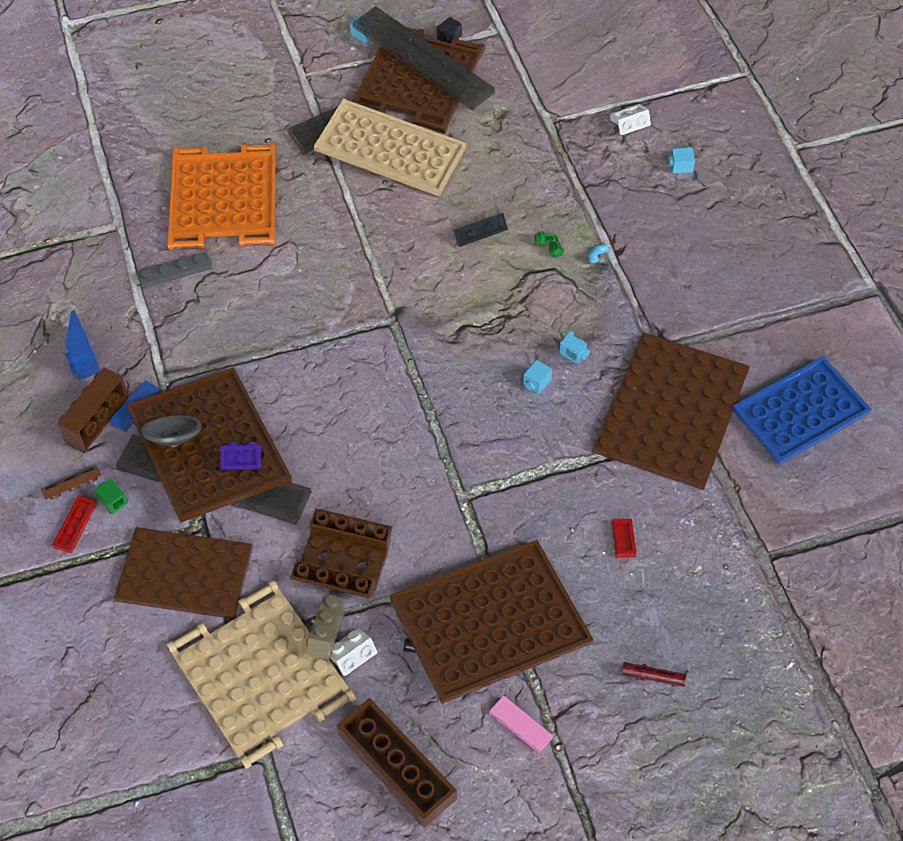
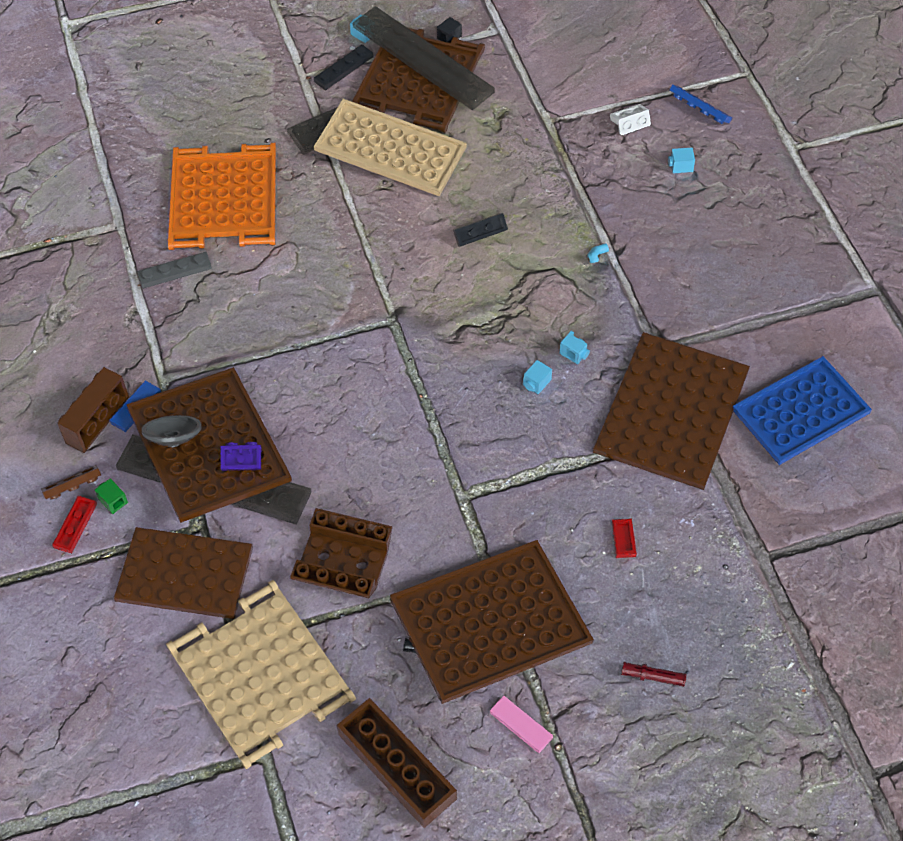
blue slope [65,310,100,380] -> none
dark tan brick [308,595,344,660] -> none
white bracket [329,628,377,676] -> none
green piece [534,231,564,258] -> none
none -> black plate [314,44,373,91]
none -> blue plate [670,85,733,124]

